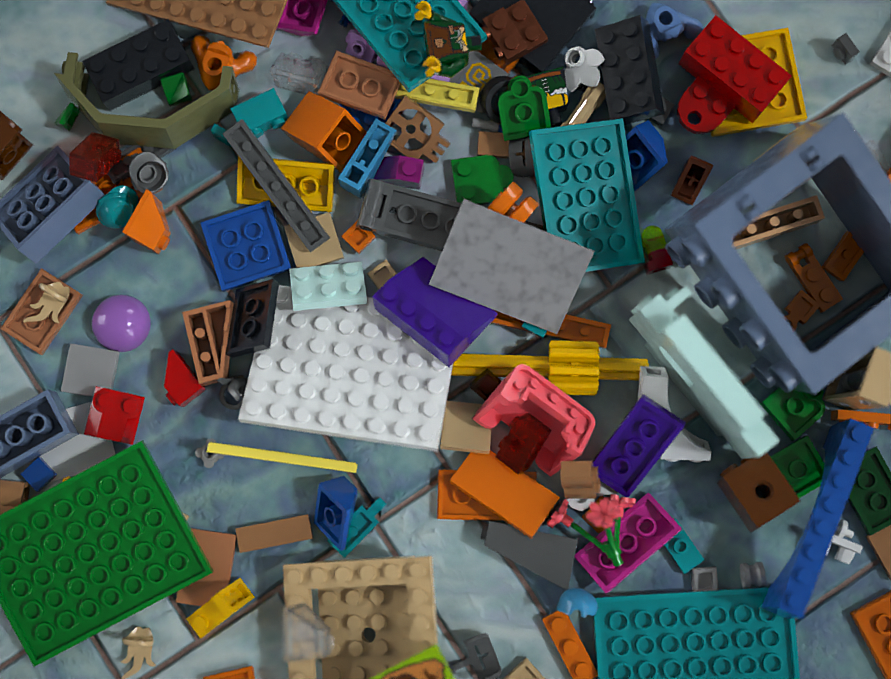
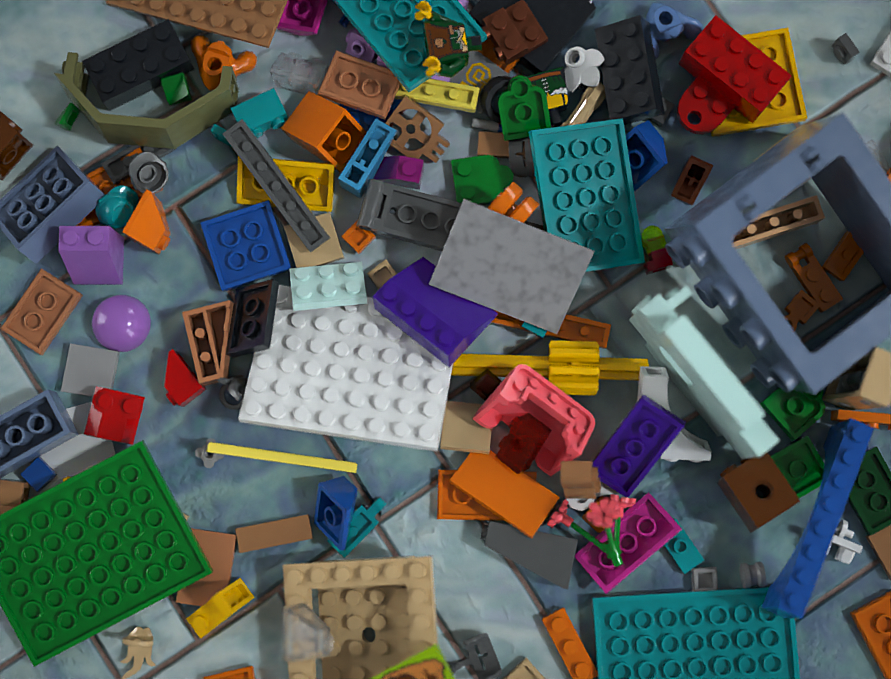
tan piece [23,282,70,323] -> none
clear red brick [69,132,121,183] -> none
dark azure hair [556,588,598,617] -> none
none -> medium lavender slope [59,226,124,285]

